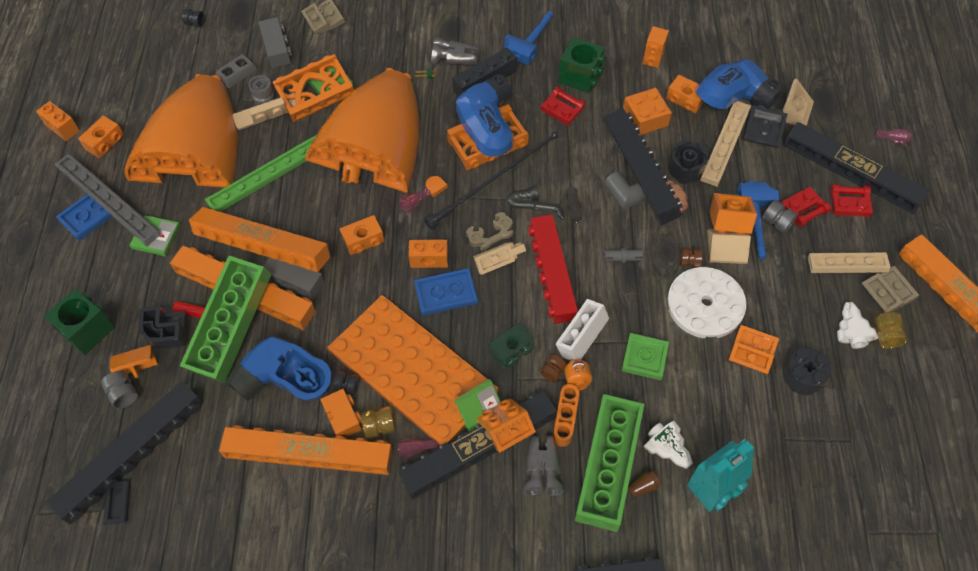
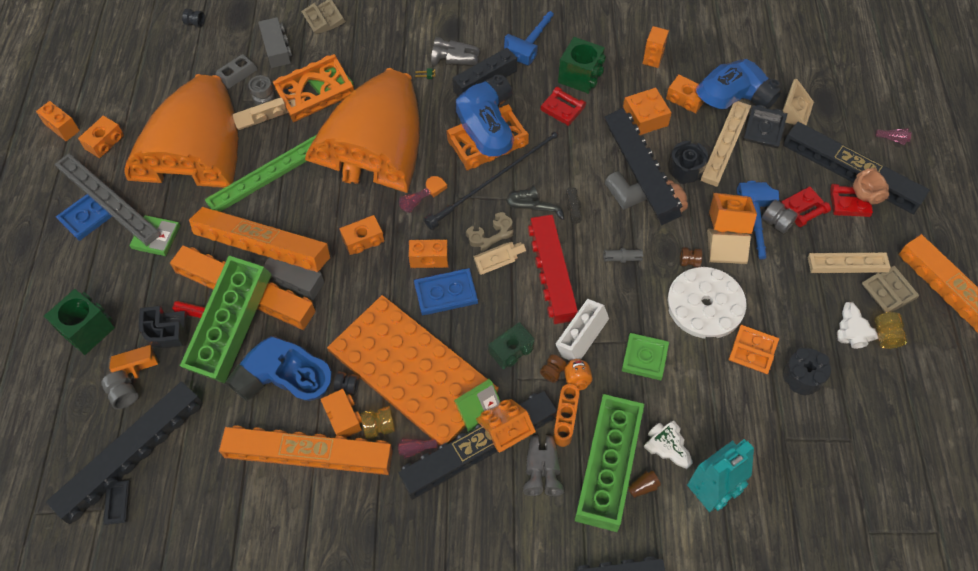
none -> nougat hair [853,168,889,204]

